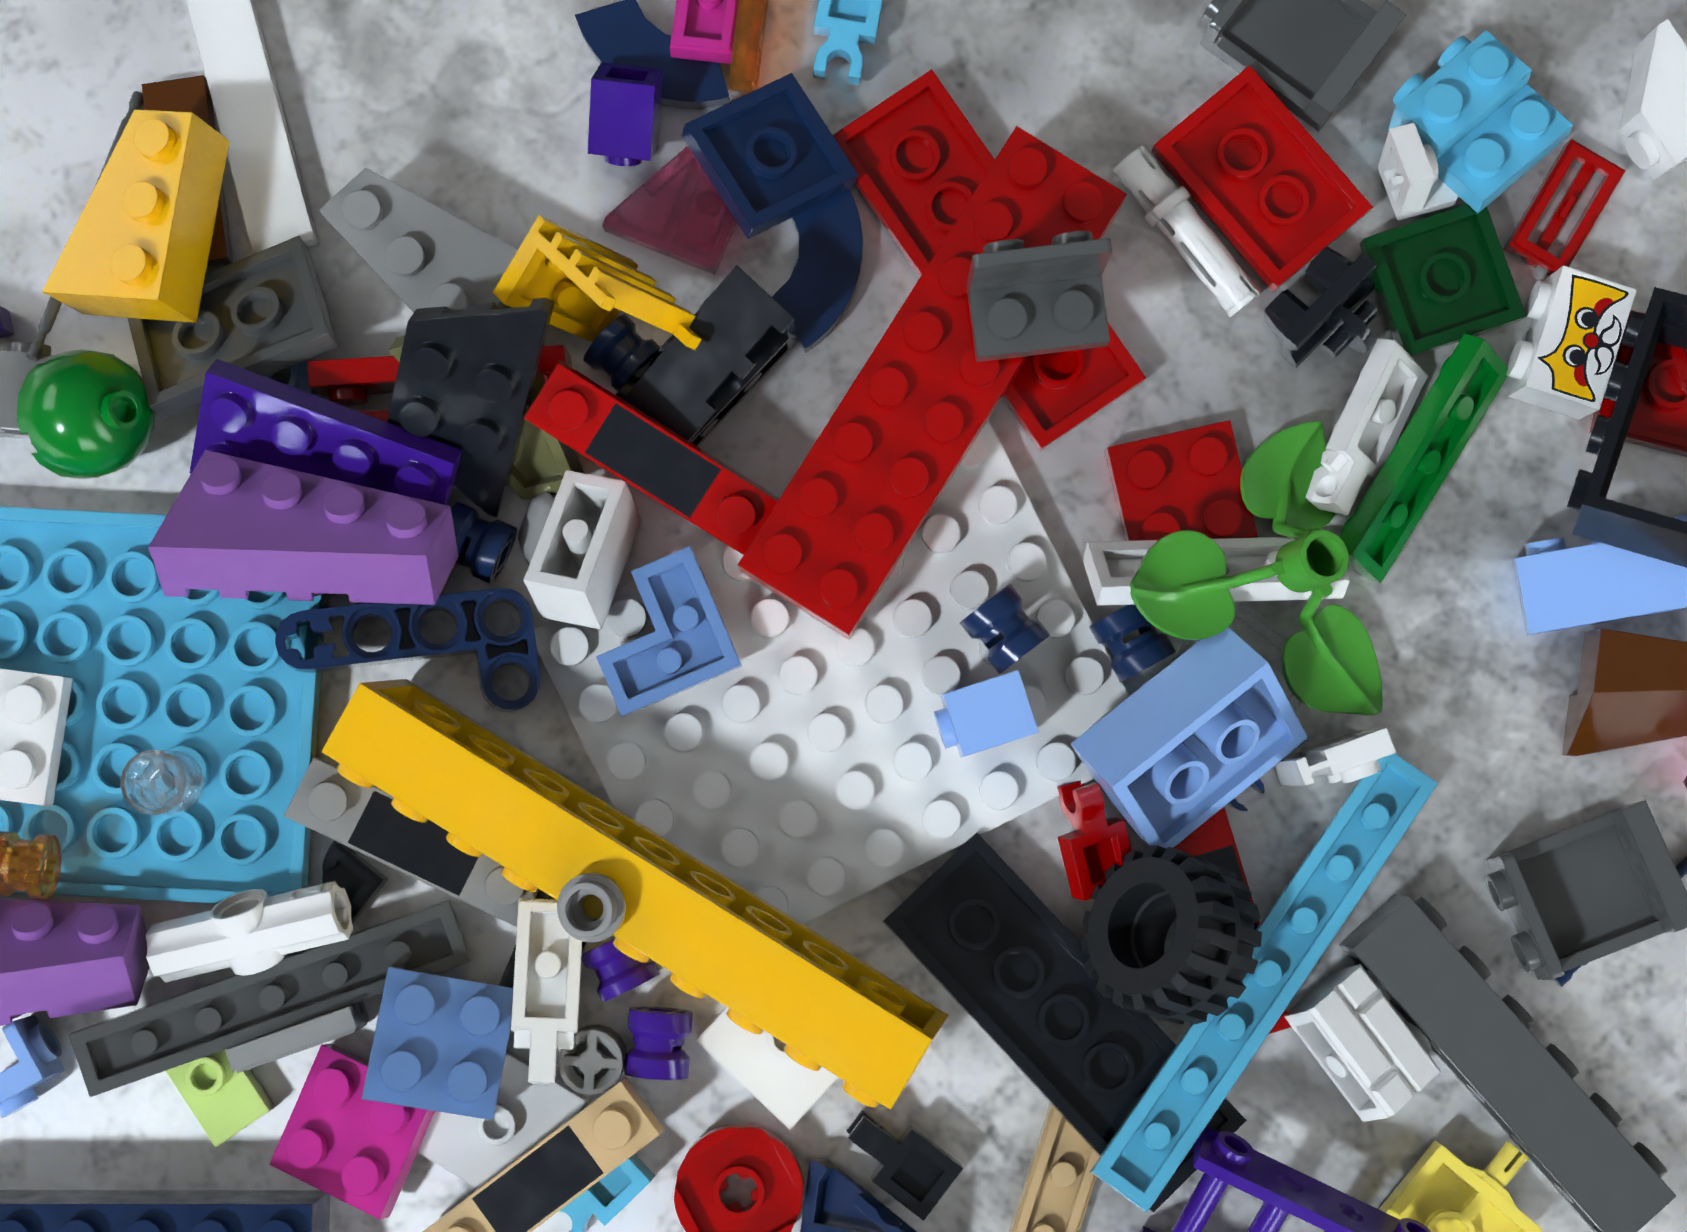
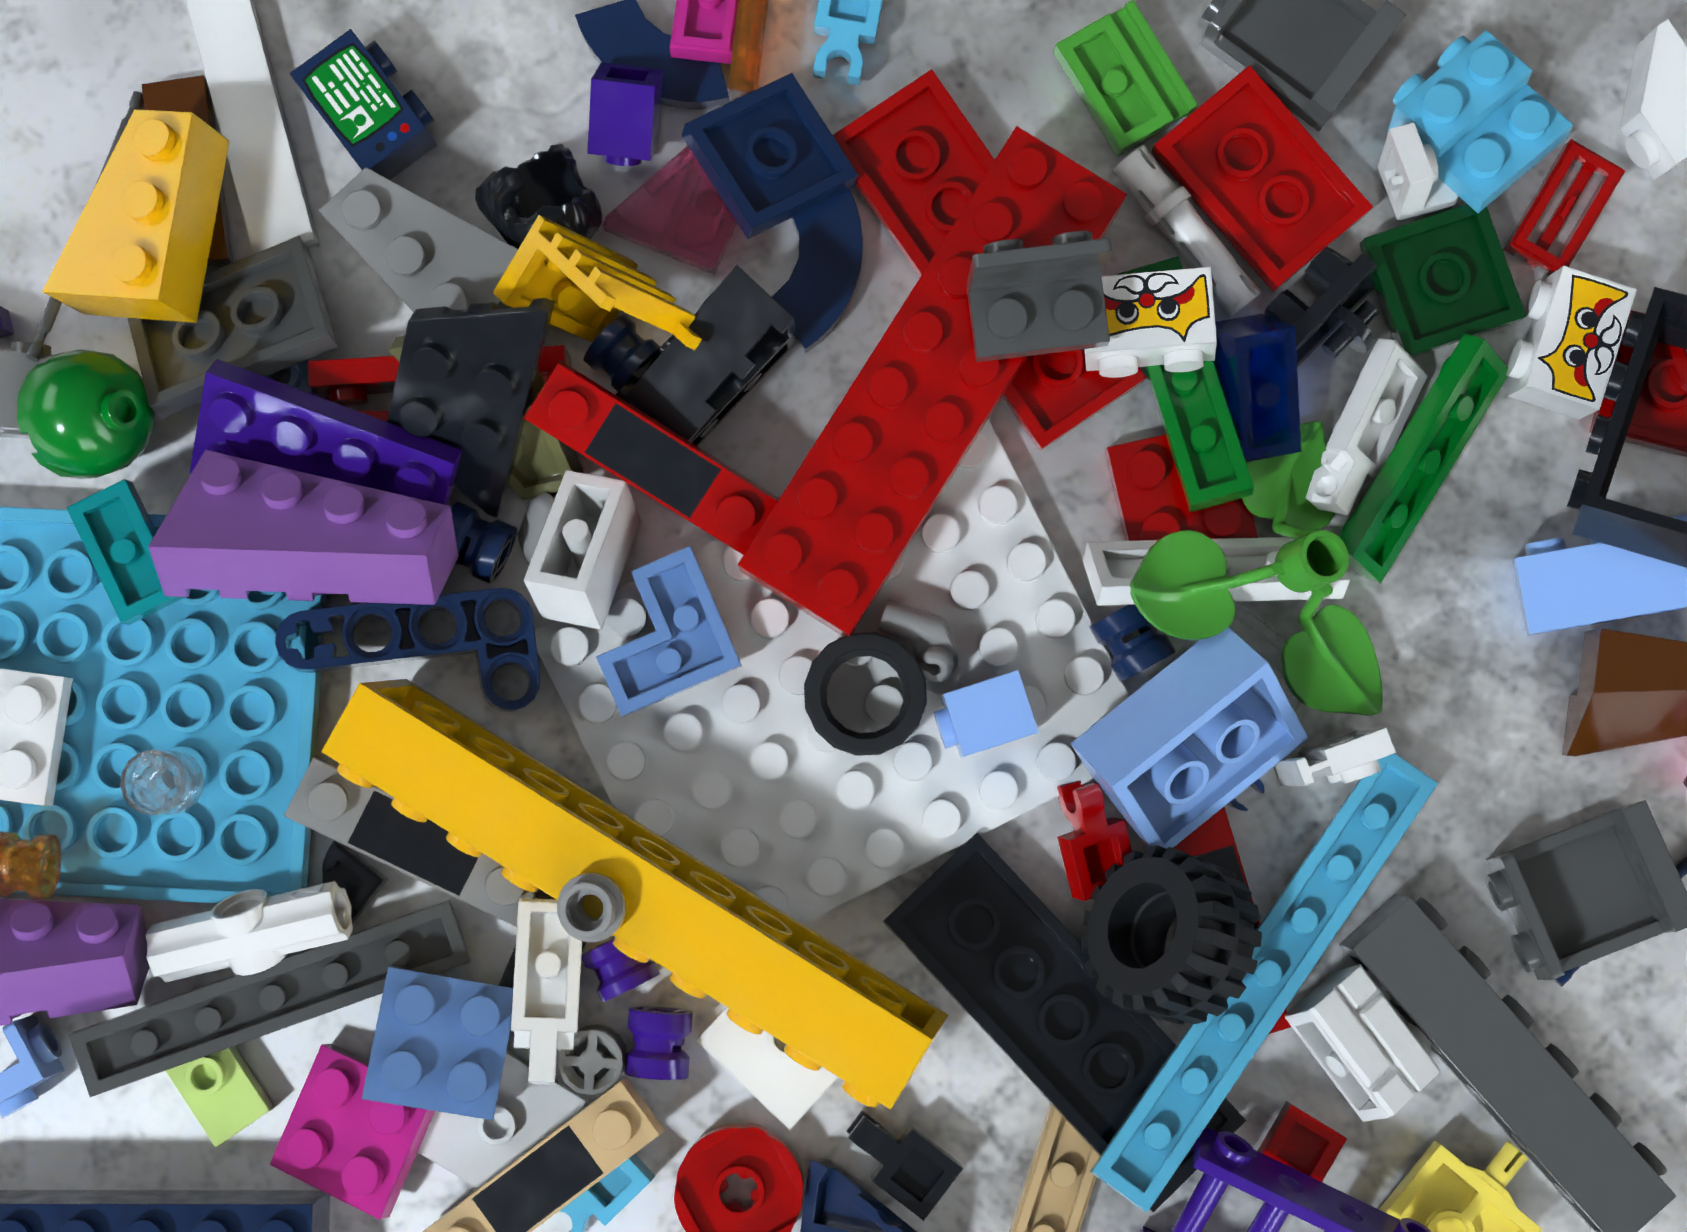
light grey tile [225,1000,369,1073] -> none
dark blue wheel [960,584,1050,674] -> none
none -> teal plate [66,479,185,625]
none -> brick [289,29,437,180]
none -> black hair [475,144,602,249]
none -> black tyre [804,632,927,756]
none -> light grey arm [878,599,958,683]
none -> bright green plate [1053,0,1198,157]
none -> white brick [1084,267,1217,378]
none -> green plate [1117,256,1254,513]
none -> clear blue slope [1213,313,1302,462]
none -> red plate [1257,1101,1347,1182]

